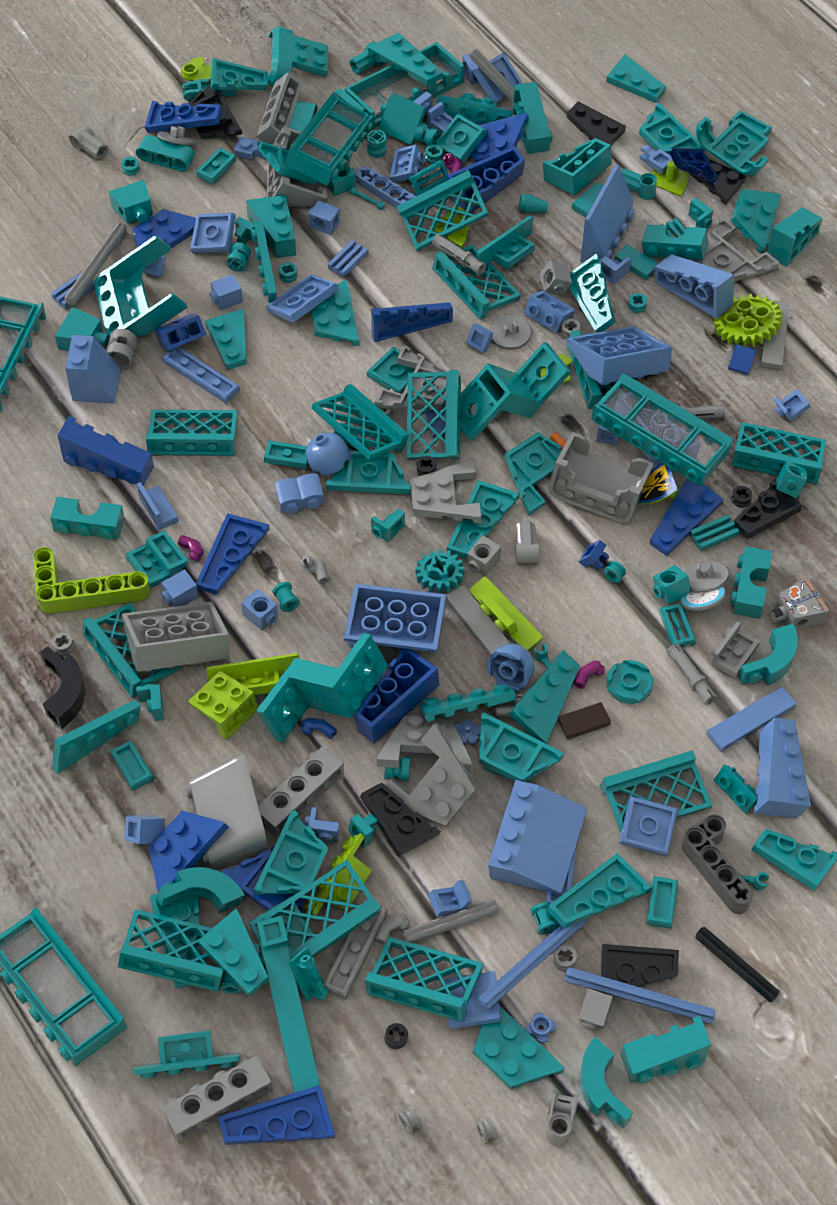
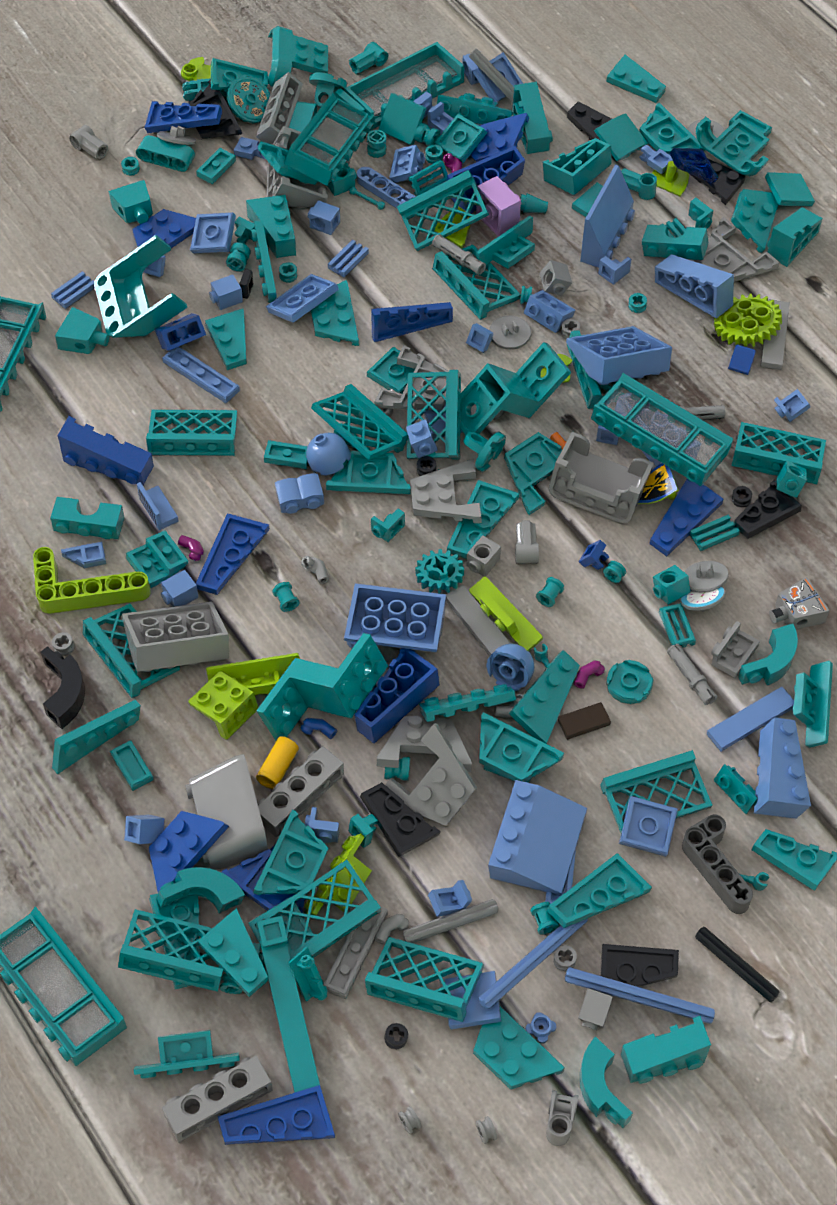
light grey axle [65,222,127,306] -> none
medium blue slope [65,335,121,404] -> none
light grey wheel [106,329,137,369] -> none
teal bracket [136,684,164,721] -> none
medium blue brick [241,589,278,631] -> none
teal wing [368,32,443,86] -> none
medium blue plant [455,718,481,745] -> none
wing [569,253,615,333] -> none
teal tile [614,244,659,280] -> none
teal tile [646,876,678,929] -> none
teal arch [730,546,772,619] -> none
none -> medium blue tile [61,542,106,568]
none -> teal shield [227,77,270,123]
none -> black tile [239,269,254,299]
none -> yellow pin [256,736,299,789]
none -> teal tile [309,72,348,108]
none -> medium blue bracket [406,419,438,458]
none -> teal tile [463,431,506,472]
none -> lavender brick [476,176,521,237]
none -> teal bush [520,286,533,304]
none -> teal bush [536,577,564,607]
none -> teal slope [594,113,648,161]
none -> teal tile [765,172,815,206]
none -> teal bracket [793,661,833,748]

